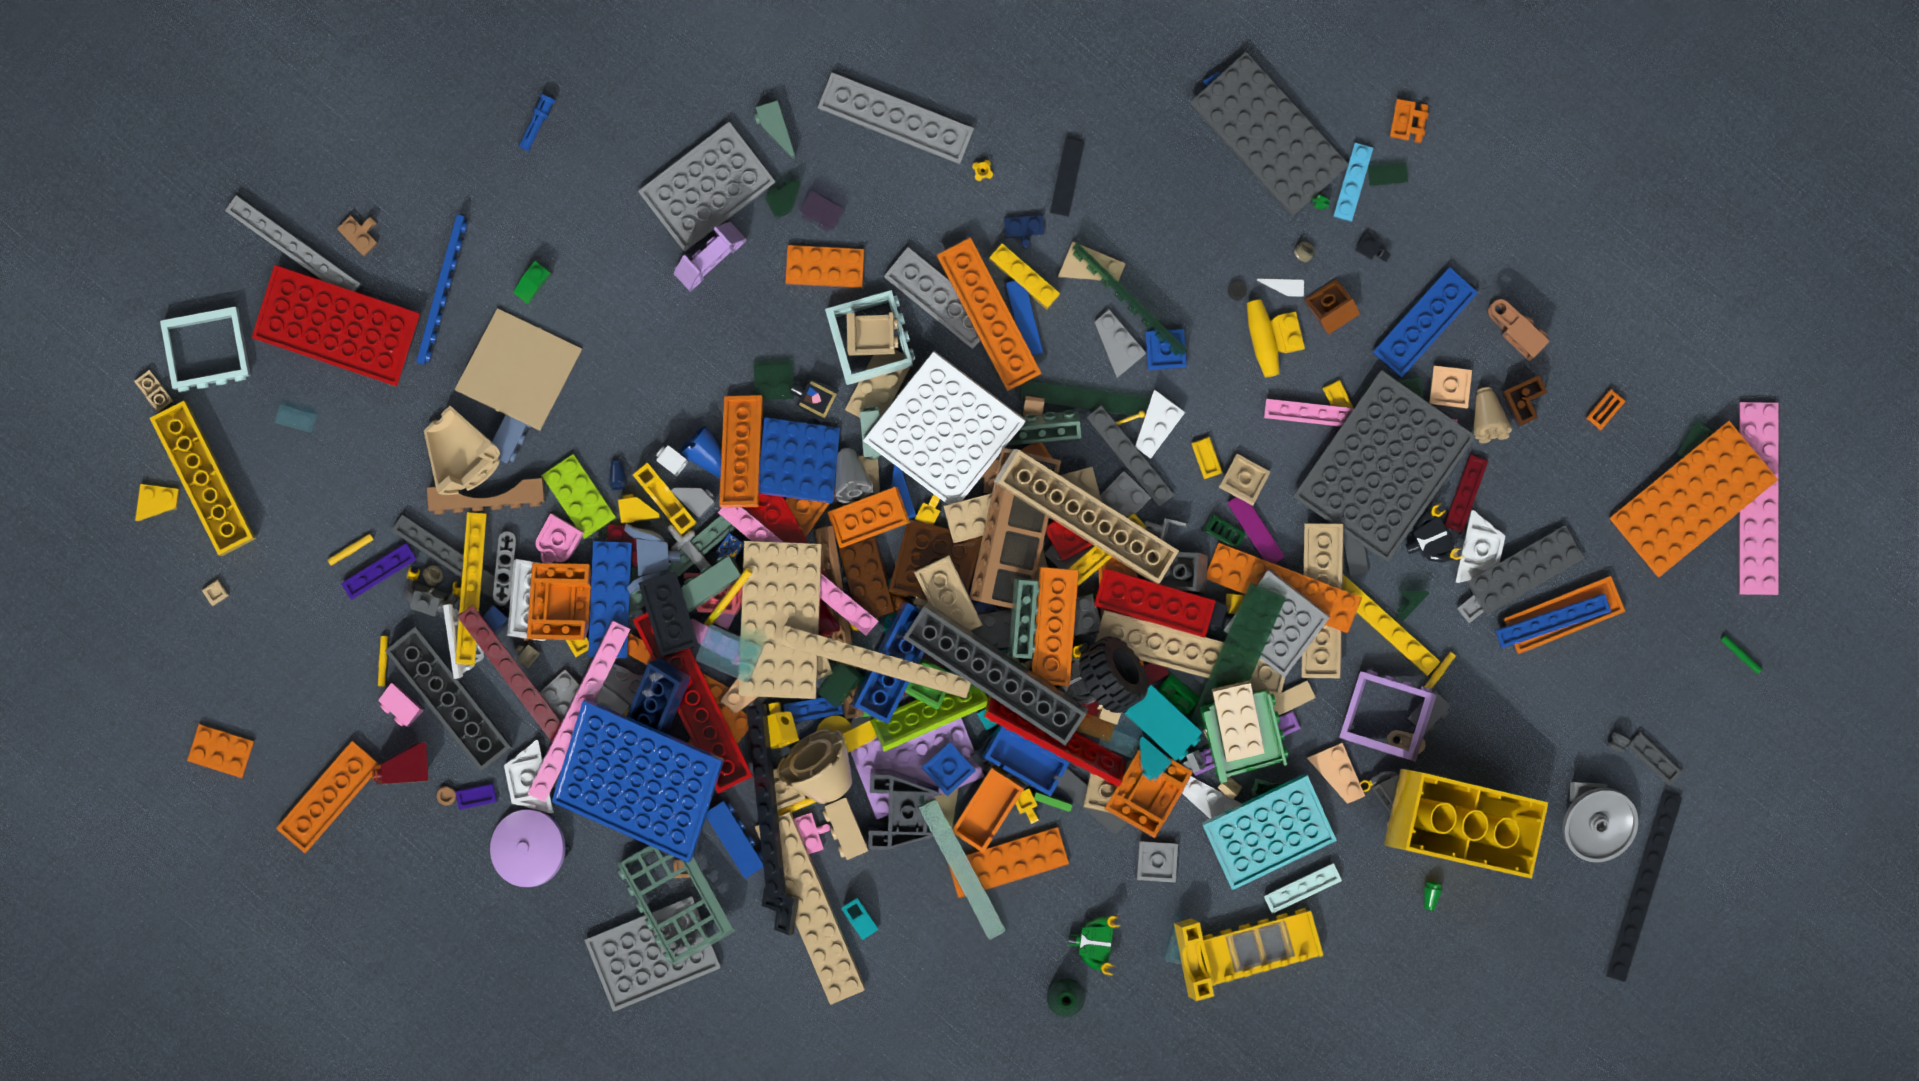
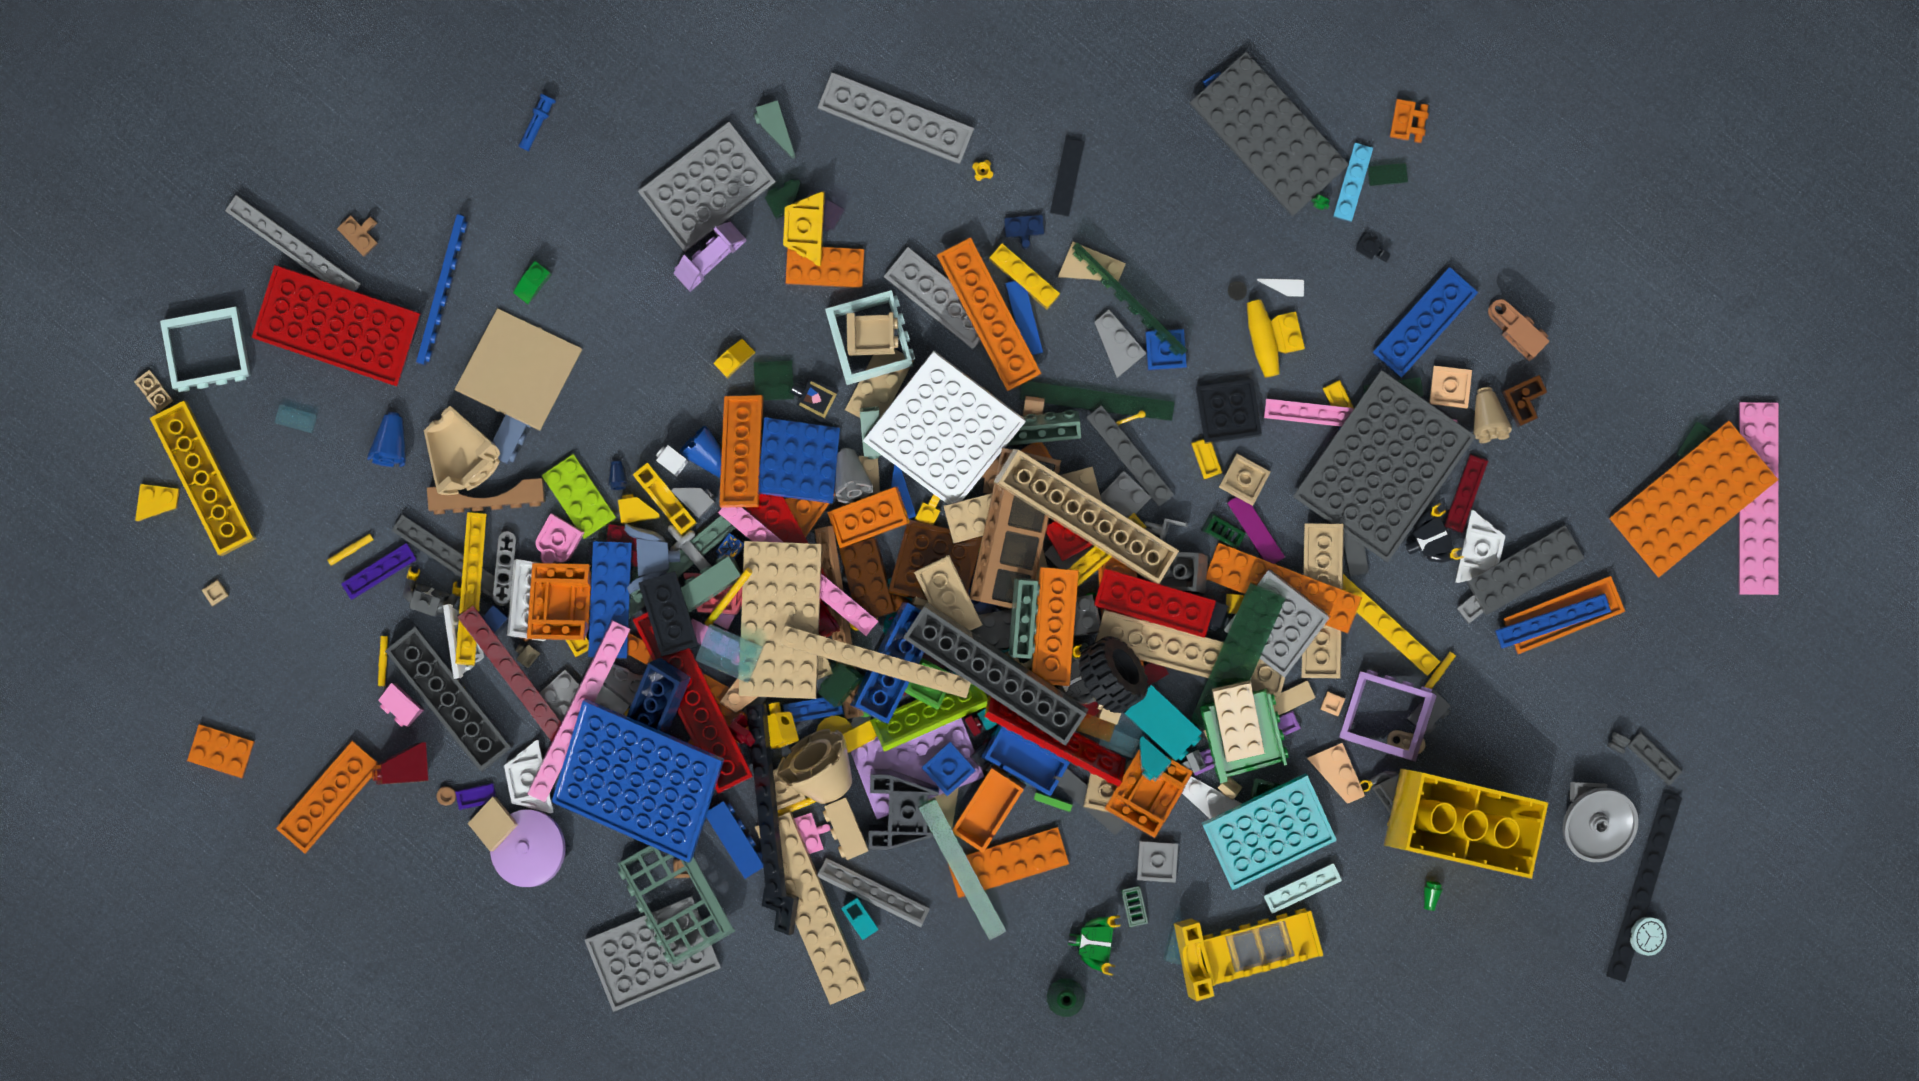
dark tan tile [423,565,443,586] -> none
yellow plate [1015,788,1039,824] -> none
white wing [1135,389,1185,458] -> none
green slope [1157,674,1201,716] -> none
dark tan tile [1294,241,1315,262] -> none
dark orange slope [1304,279,1360,335] -> none
clear green slope [1396,591,1430,622] -> none
orange tile [1586,389,1626,431] -> none
green piece [1720,635,1762,674] -> none
none -> blue cone [367,412,406,467]
none -> tan tile [468,797,518,851]
none -> yellow slope [713,339,755,379]
none -> dark red bracket [729,713,755,747]
none -> yellow wing [783,191,825,266]
none -> light grey plate [817,858,930,927]
none -> dark red plate [965,716,982,736]
none -> slope [1121,886,1148,928]
none -> black plate [1196,379,1262,444]
none -> light nougat tile [1320,691,1345,716]
none -> light aqua tile [1630,917,1667,956]

